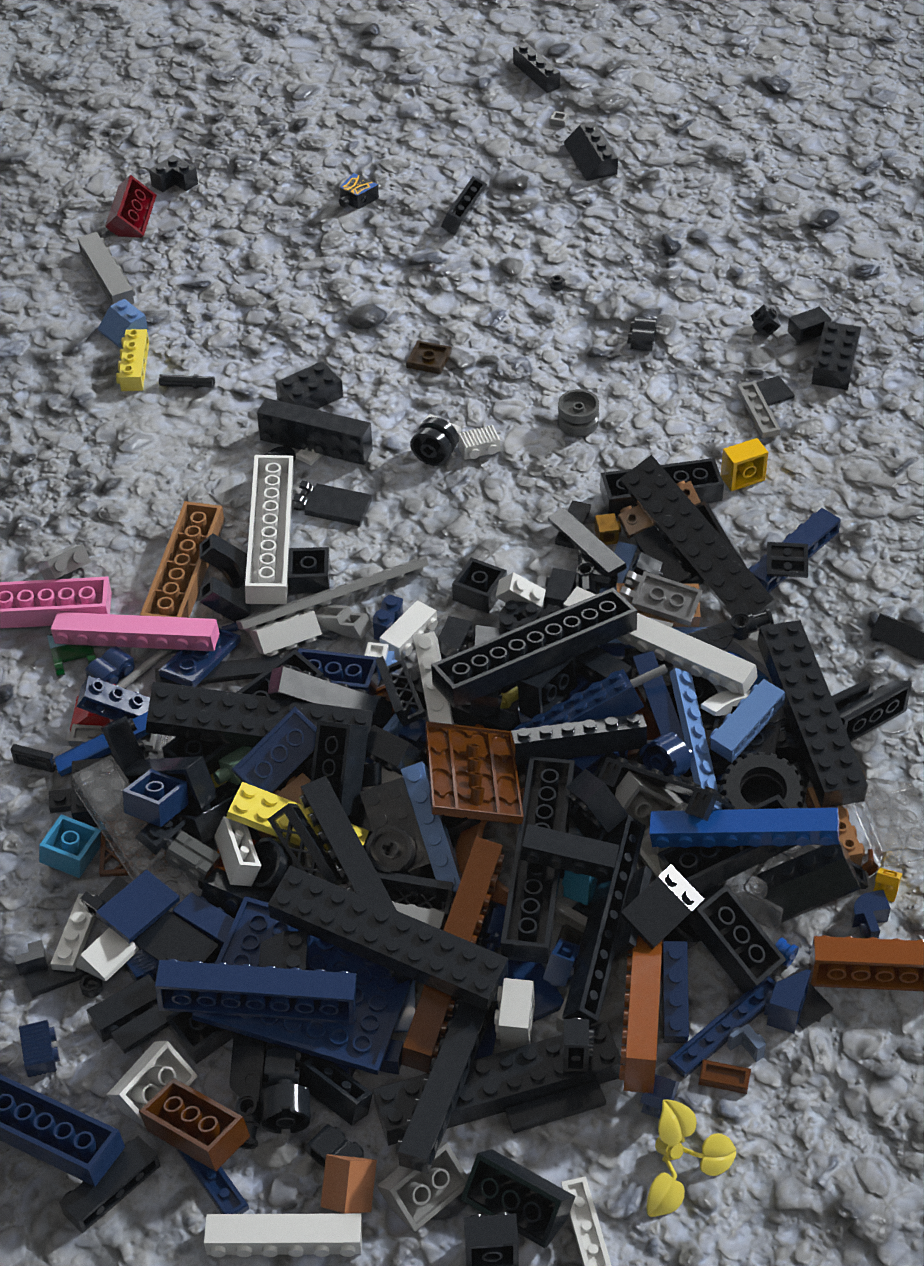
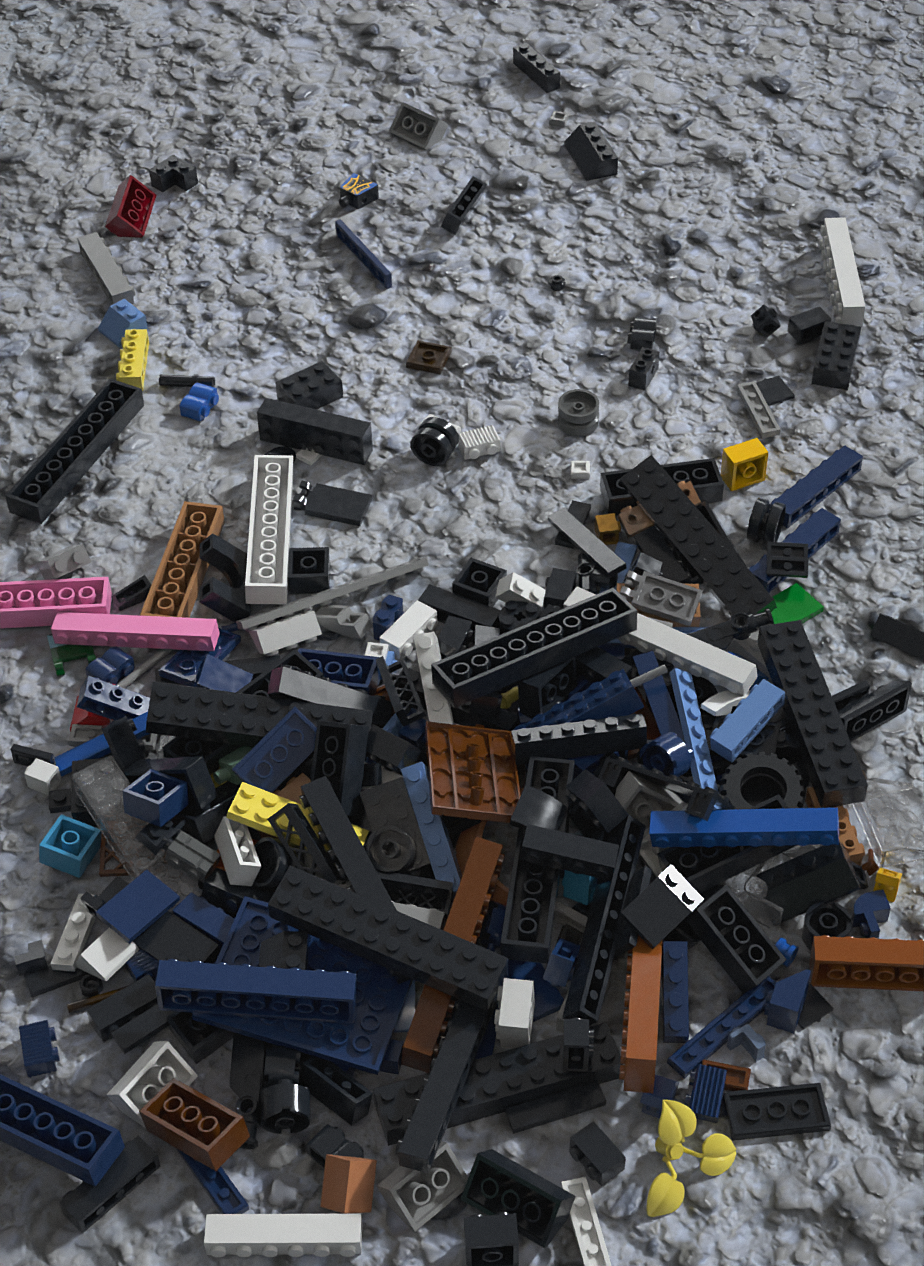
none -> black brick [5,379,144,524]
none -> white brick [24,758,62,795]
none -> dark brown bar [67,986,127,1013]
none -> black slope [111,575,152,611]
none -> blue brick [179,383,219,421]
none -> dark blue brick [193,654,253,693]
none -> dark blue tile [335,219,392,289]
none -> light grey slope [389,102,449,150]
none -> black brick [418,584,501,631]
none -> black slope [510,785,567,831]
none -> black brick [569,1121,626,1186]
none -> white tile [570,461,590,479]
none -> black brick [628,347,660,391]
none -> dark blue brick [685,1064,727,1123]
none -> black tile [723,1083,831,1141]
none -> black wheel [747,497,786,545]
none -> dark blue brick [770,445,863,529]
none -> green tile [771,583,824,624]
none -> black brick [802,902,852,950]
none -> white brick [819,217,865,335]

